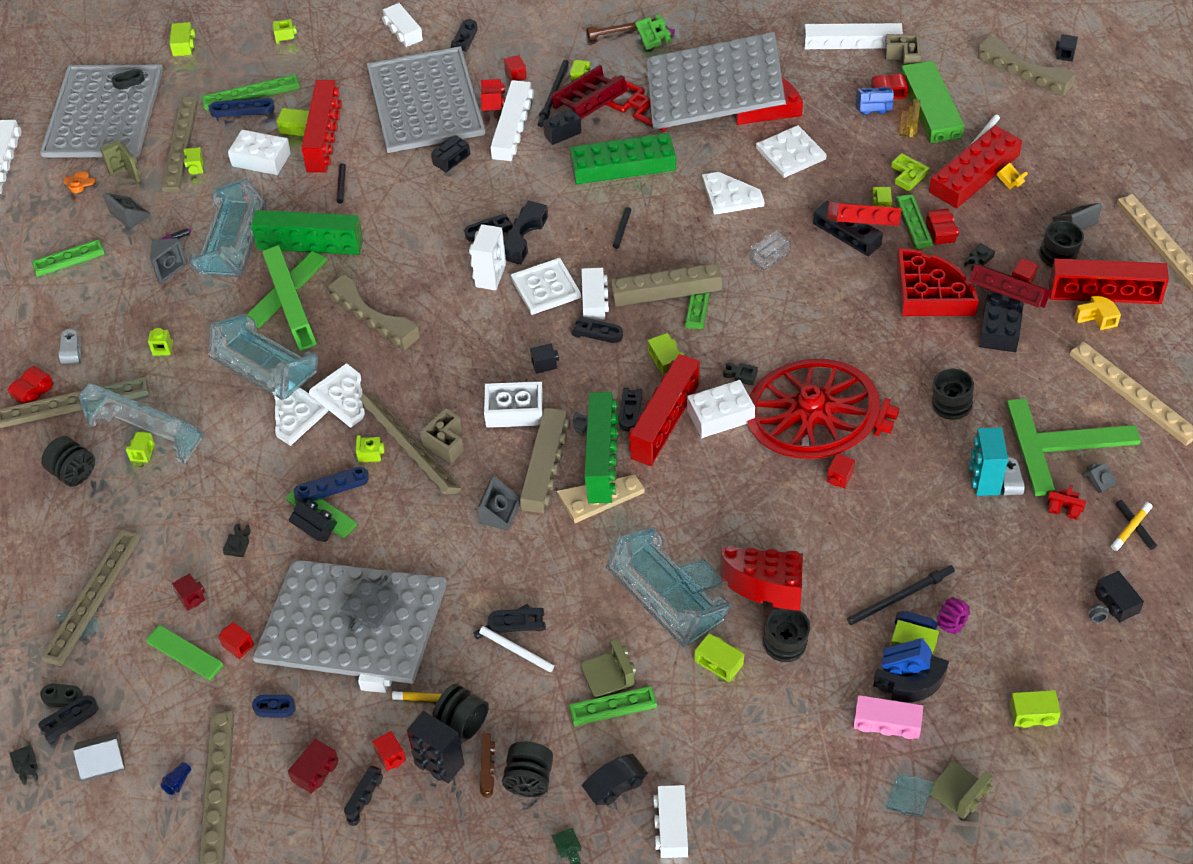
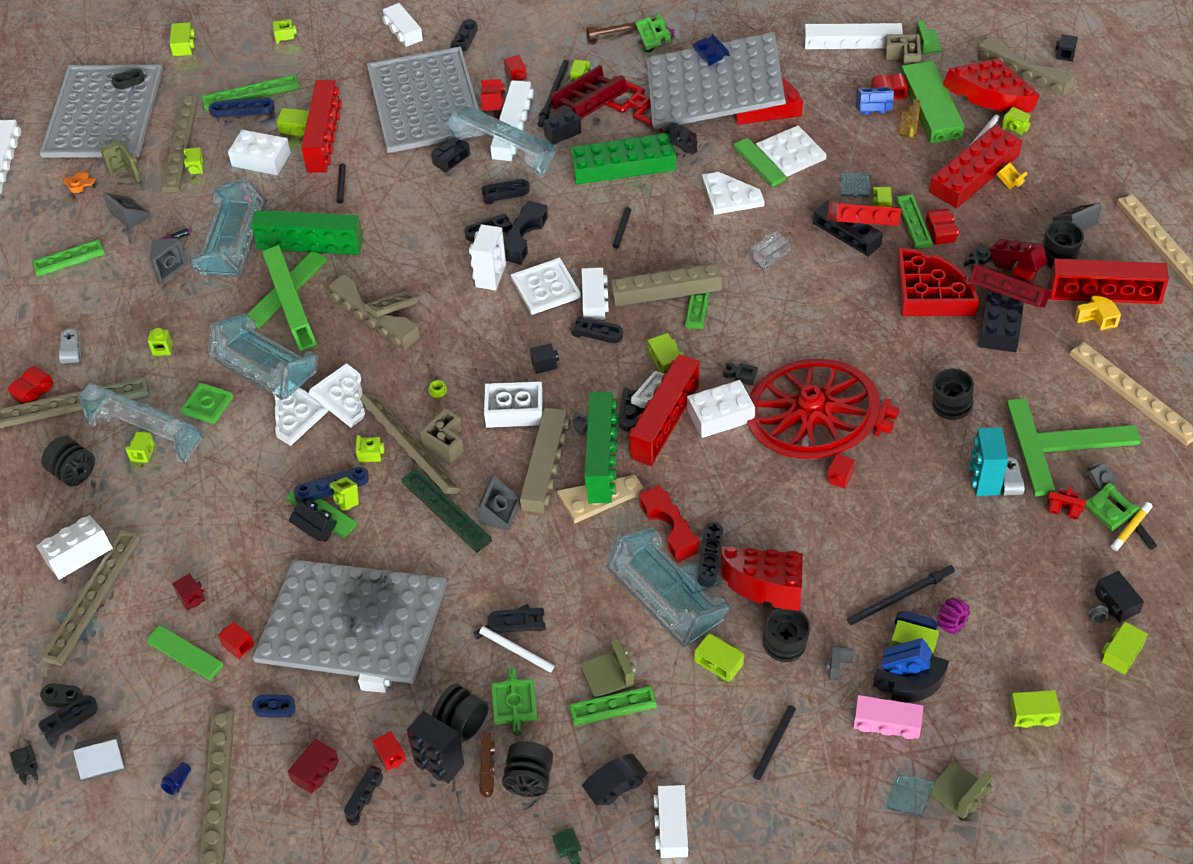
pearl dark grey plate [223,524,251,557] -> none
yellow bar [392,691,442,702] -> none
lime plate [891,153,930,191] -> none
none -> white brick [36,515,113,579]
none -> bright green plate [181,383,234,425]
none -> lime brick [330,477,359,510]
none -> dark tan tile [365,291,417,317]
none -> clear green plate [402,468,492,553]
none -> lime plate [428,380,447,398]
none -> clear windscreen [446,106,558,178]
none -> black plate [481,179,530,204]
none -> bright green plate [491,668,538,735]
none -> white plate [631,371,664,408]
none -> red arch [639,485,700,563]
none -> black bracket [663,123,697,154]
none -> clear blue plate [692,34,730,66]
none -> black beam [697,522,723,587]
none -> bright green tile [733,137,786,187]
none -> black bar [753,705,796,780]
none -> dark grey bracket [826,646,854,680]
none -> clear light blue piece [841,172,870,198]
none -> bright green panel [916,20,941,54]
none -> red brick [943,58,1040,113]
none -> dark red arch [989,239,1048,272]
none -> lime brick [1002,107,1031,135]
none -> bright green plate [1085,483,1140,531]
none -> lime brick [1102,622,1148,675]

